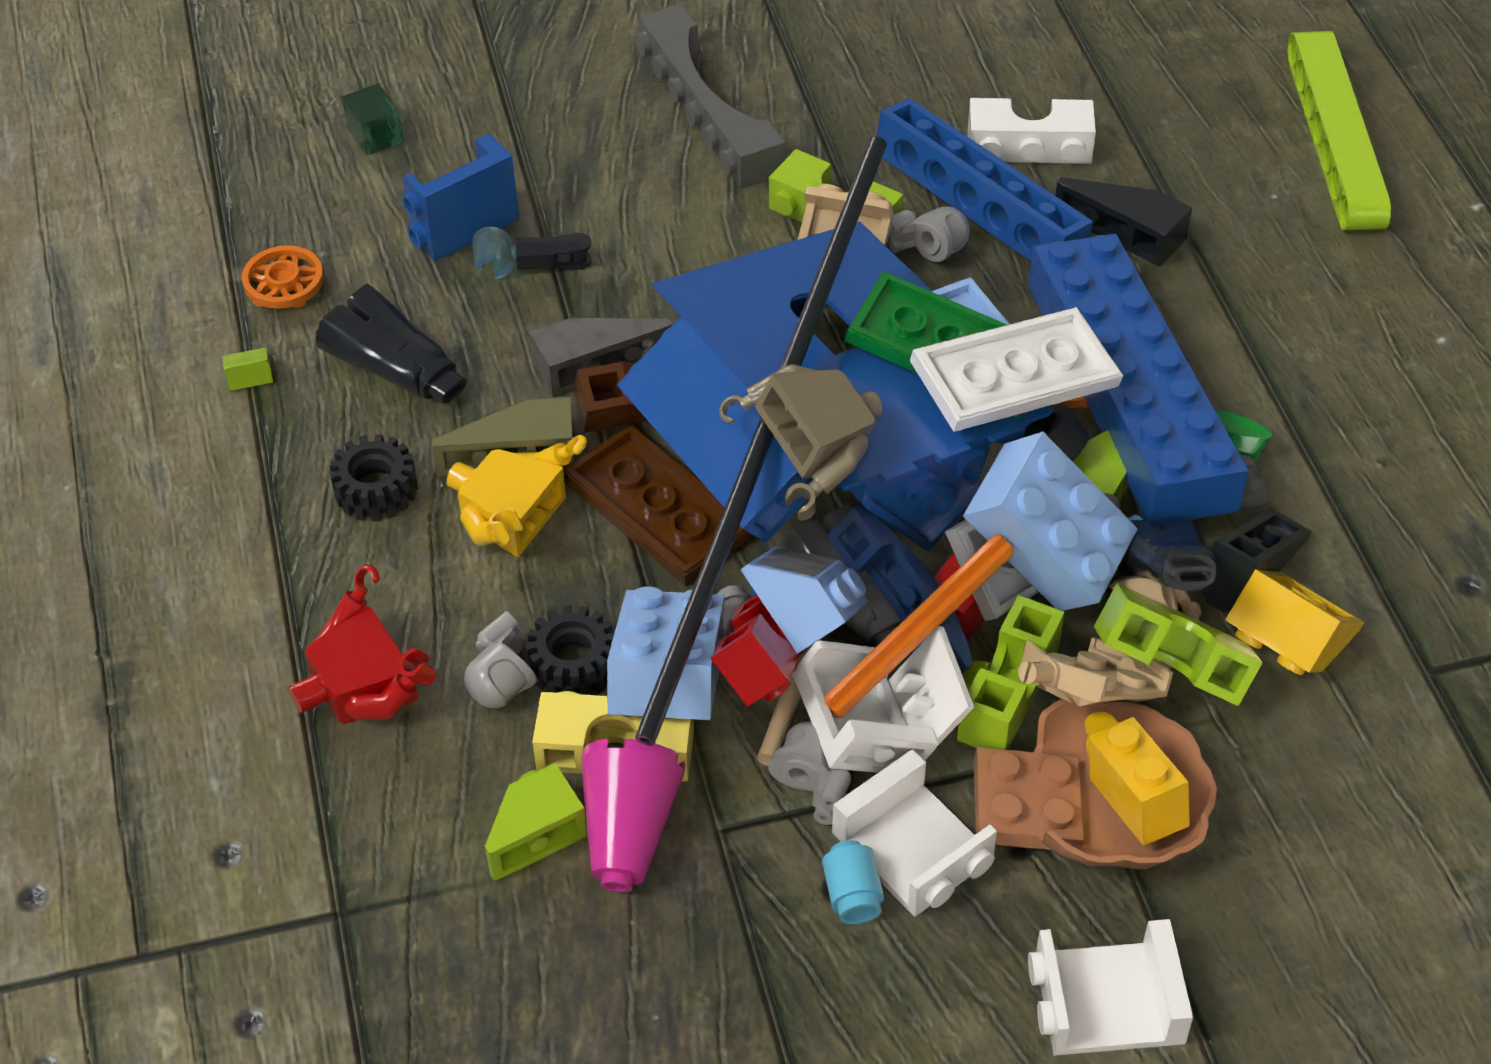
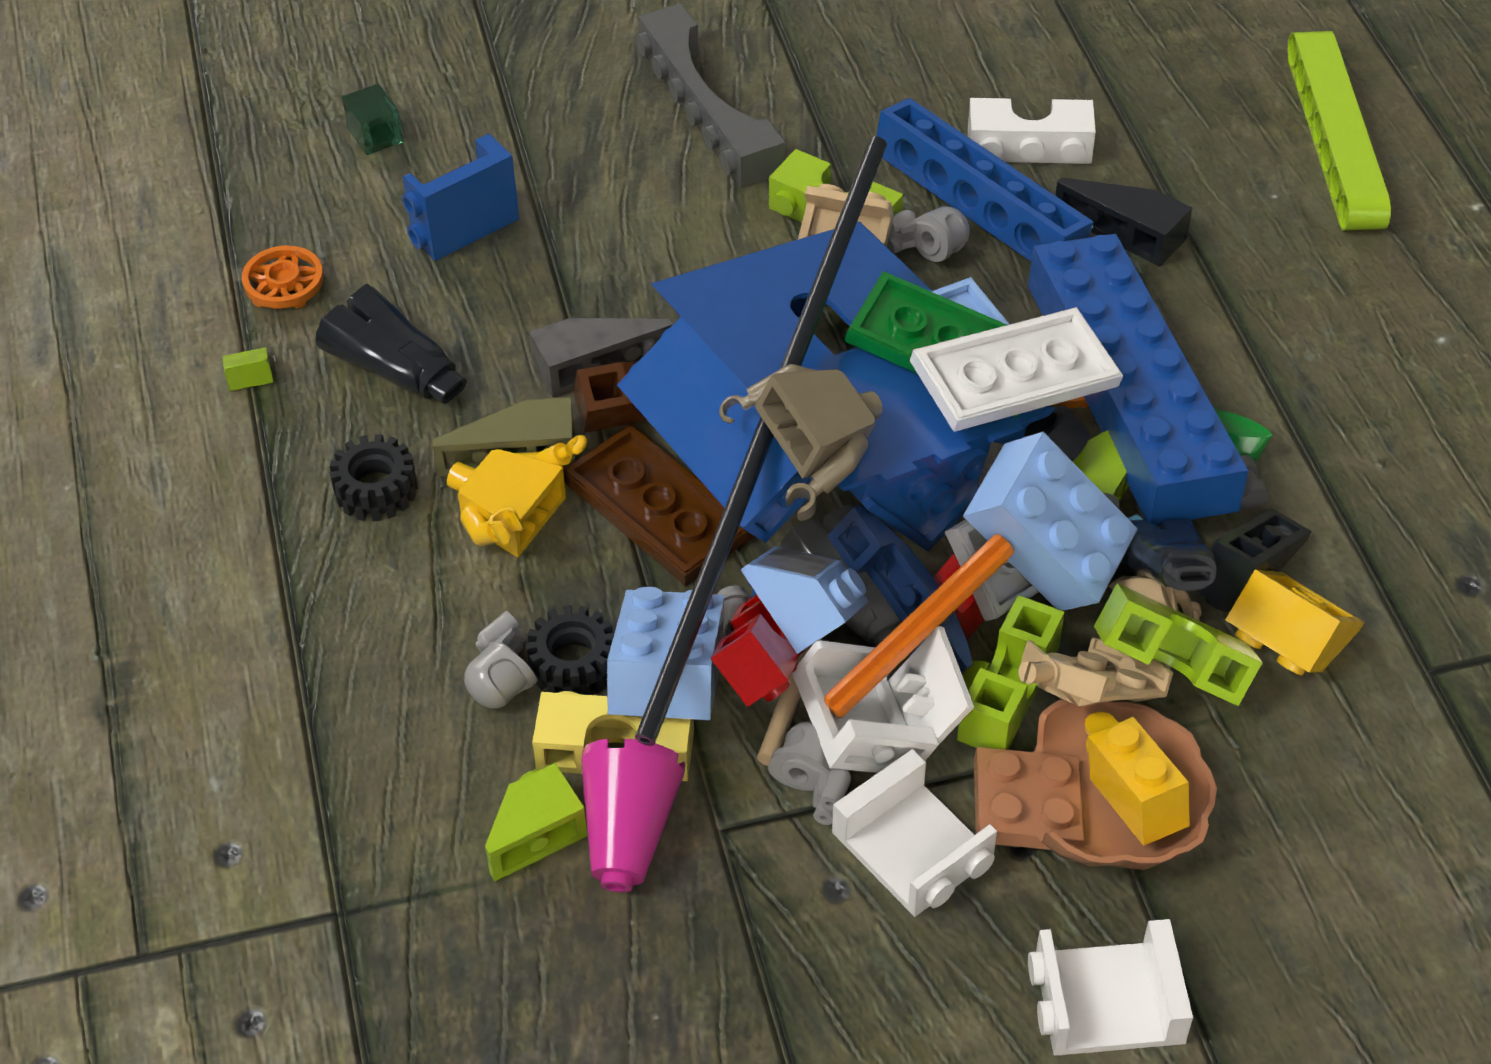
red torso [288,565,436,724] -> none
piece [472,226,591,280] -> none
medium azure brick [822,840,884,924] -> none

